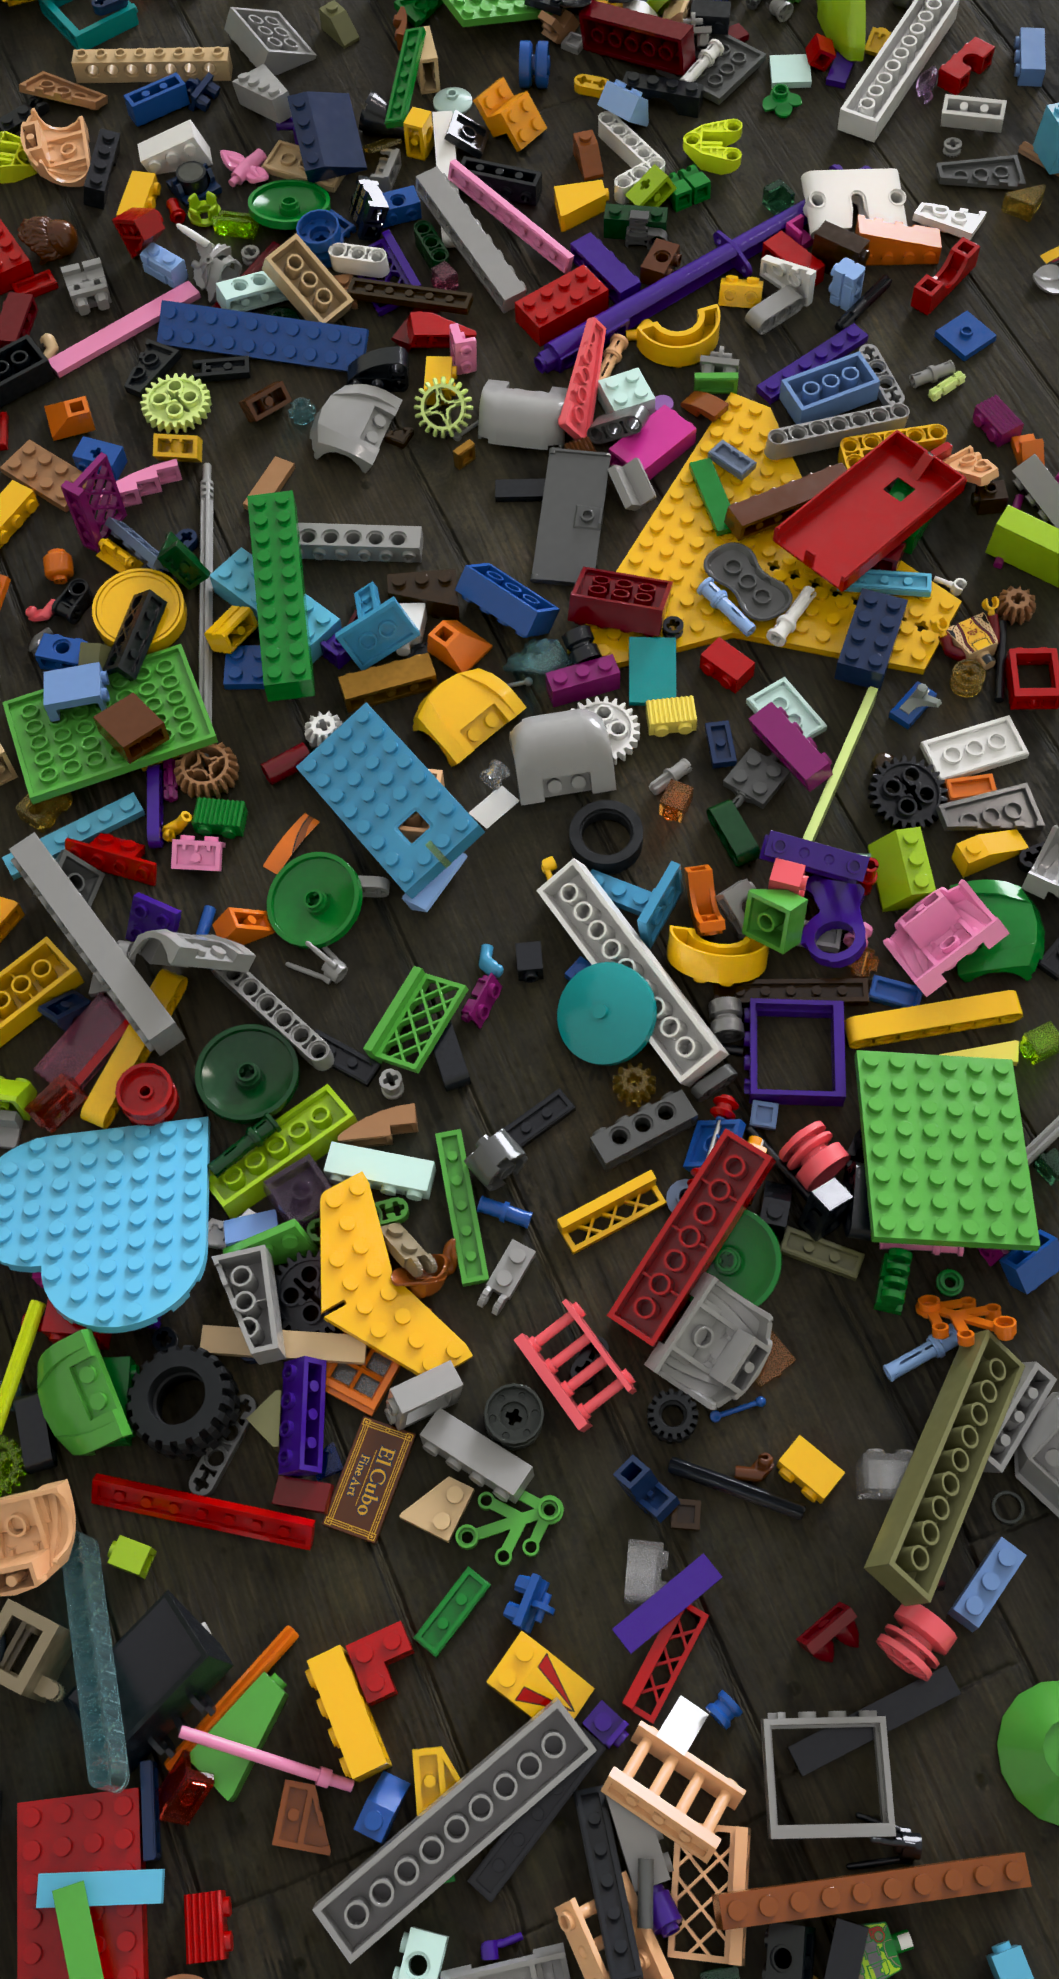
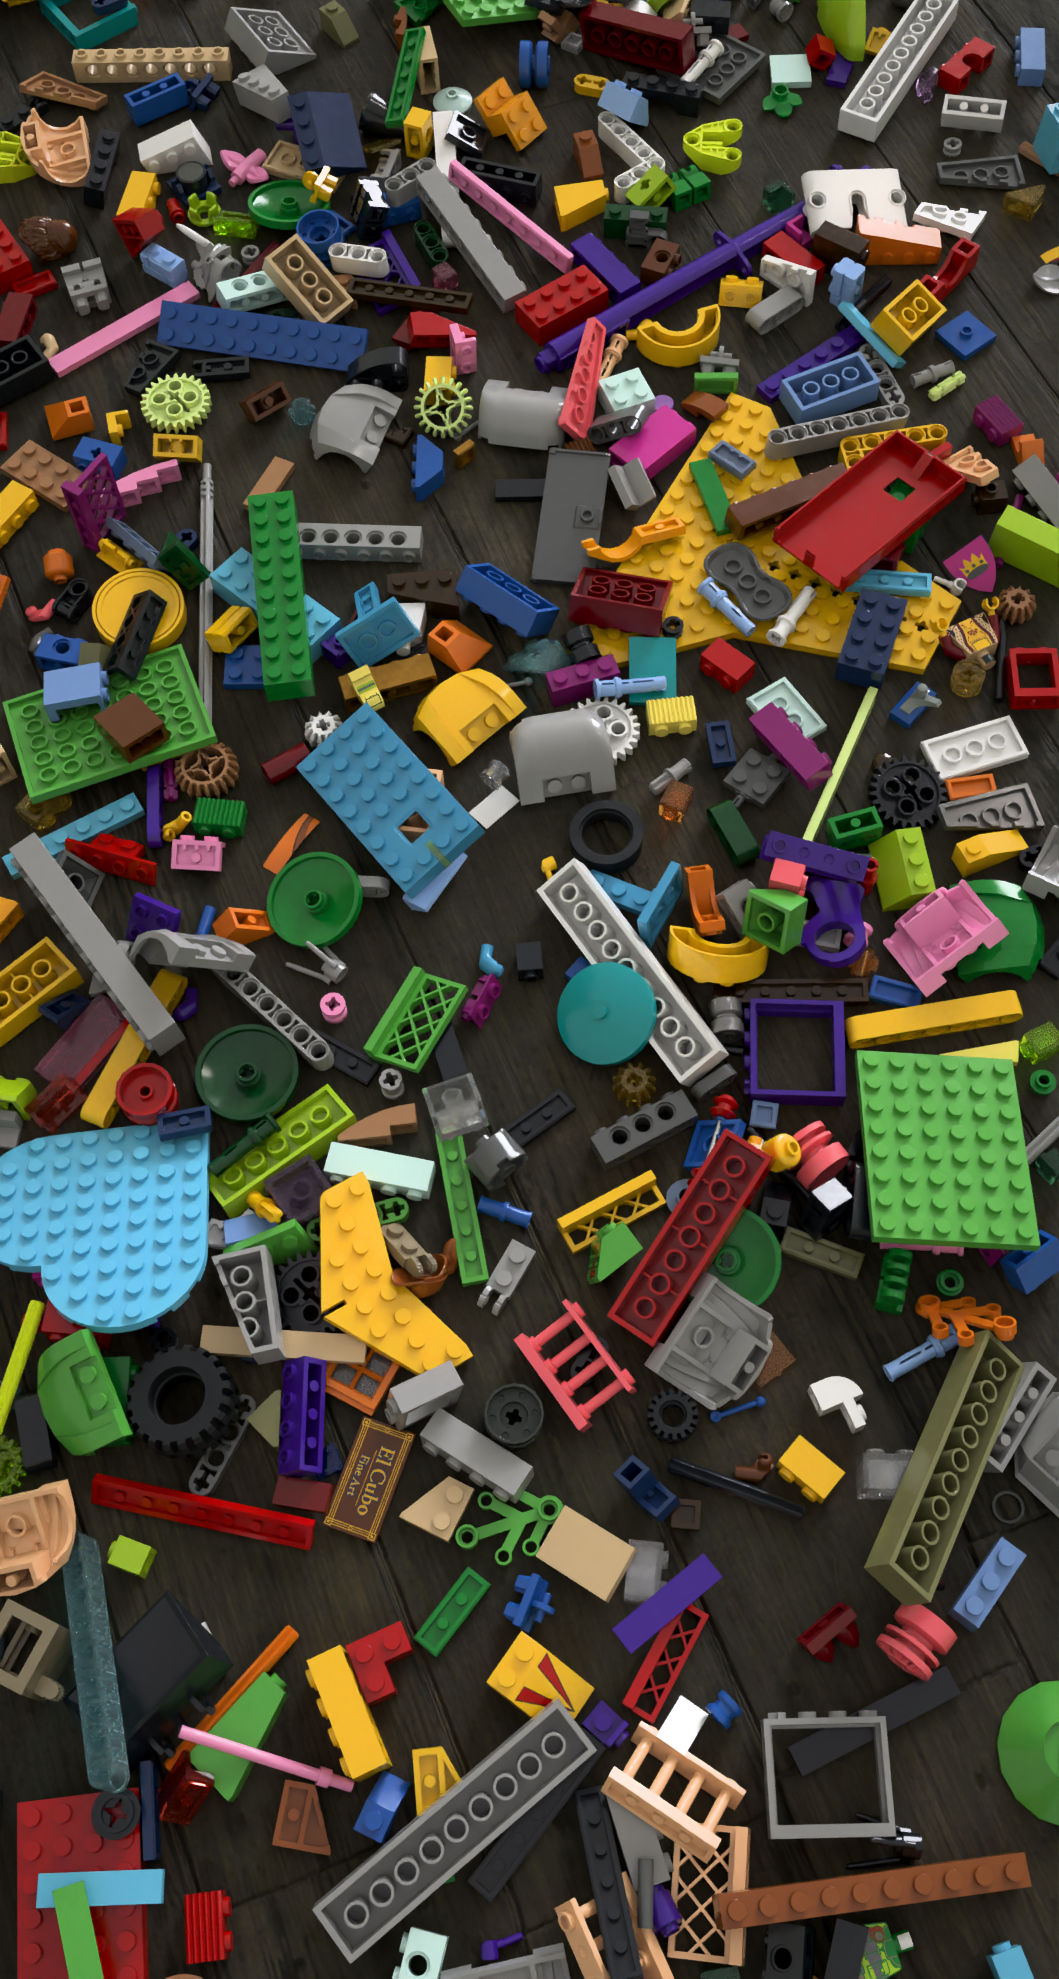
none -> black gear [91,1786,142,1840]
none -> yellow bracket [106,410,132,446]
none -> dark blue plate [157,1105,213,1142]
none -> dark purple arm [172,987,198,1022]
none -> yellow axle [246,1191,283,1224]
none -> yellow hips [302,166,339,204]
none -> bright pink wheel [320,992,348,1024]
none -> light yellow leg [348,665,385,711]
none -> light grey beam [384,158,436,207]
none -> blue slope [411,435,445,502]
none -> clear brick [422,1072,490,1142]
none -> tan tile [536,1505,638,1603]
none -> light orange piece [581,516,686,563]
none -> bright green slope [587,1222,643,1284]
none -> light blue pin [593,676,667,700]
none -> yellow head [761,1134,801,1173]
none -> white brick [807,1376,867,1434]
none -> green brick [825,806,883,851]
none -> medium azure tile [838,301,906,368]
none -> yellow brick [870,279,947,357]
none -> dark pink shield [943,535,996,592]
none -> green plate [1029,1070,1056,1095]

